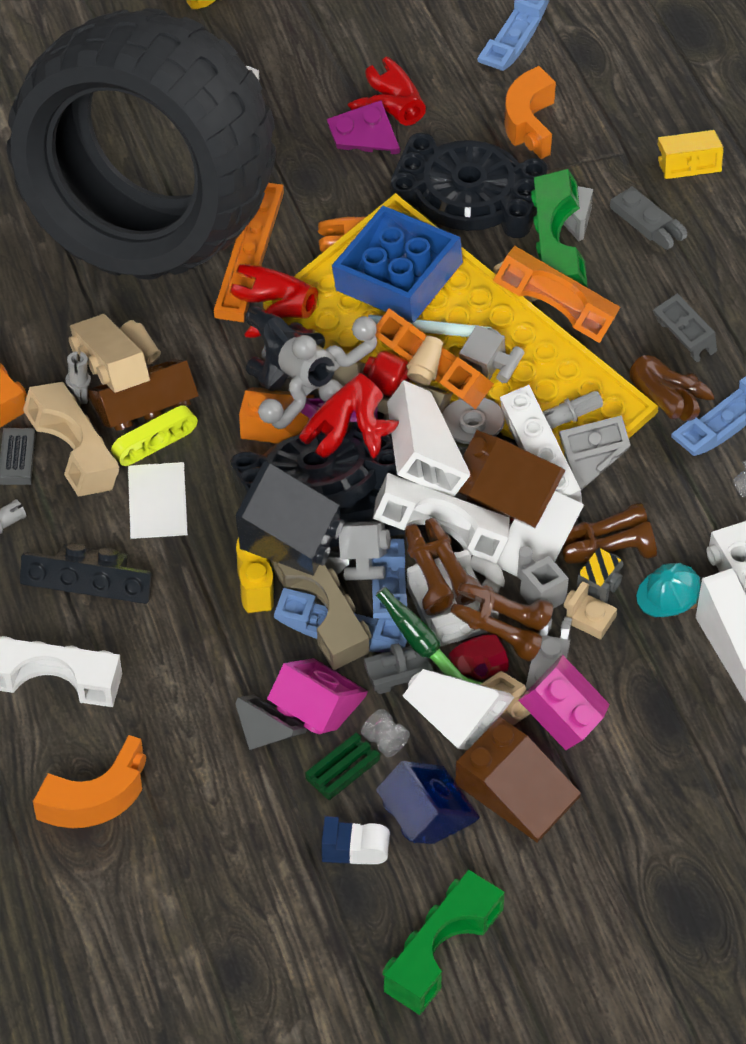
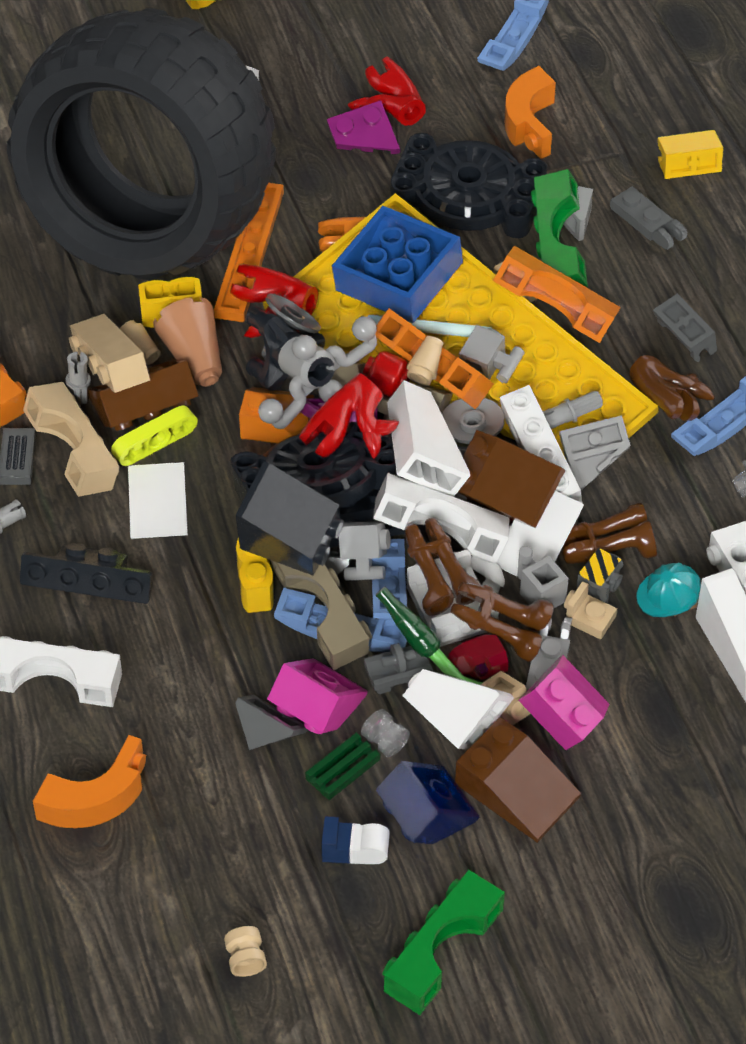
none -> yellow brick [138,277,202,328]
none -> nougat cone [153,297,222,387]
none -> tan wheel [224,926,267,977]
none -> dark grey dish [265,294,321,333]

